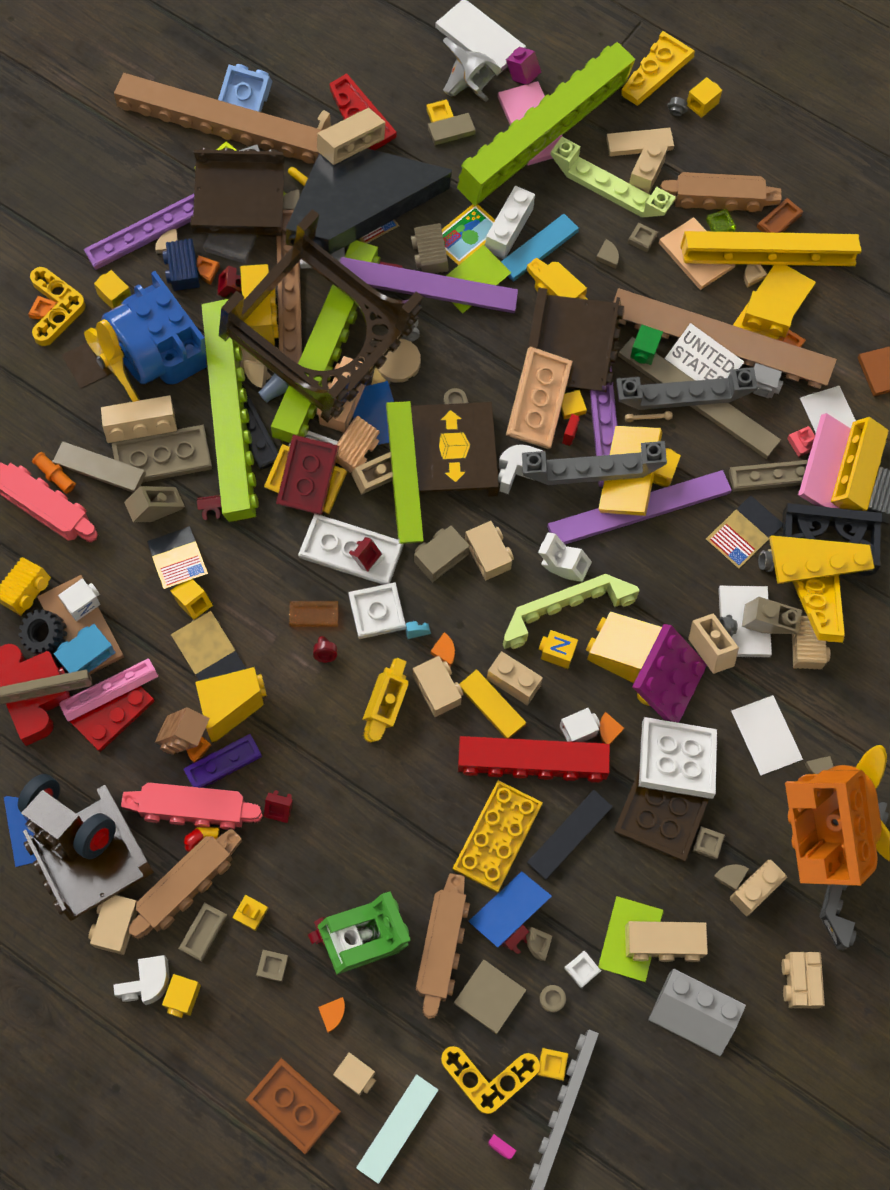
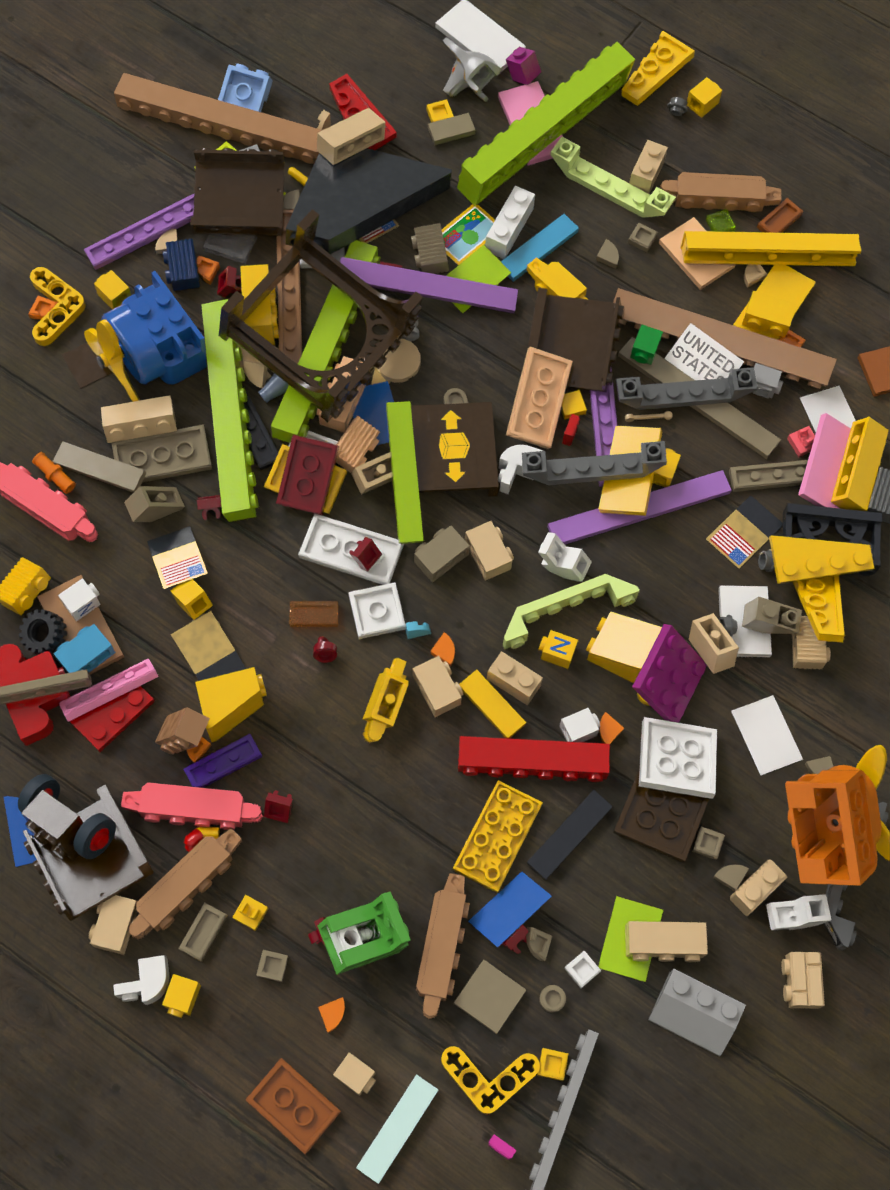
tan tile [606,128,674,156] -> none
none -> white brick [766,894,831,930]

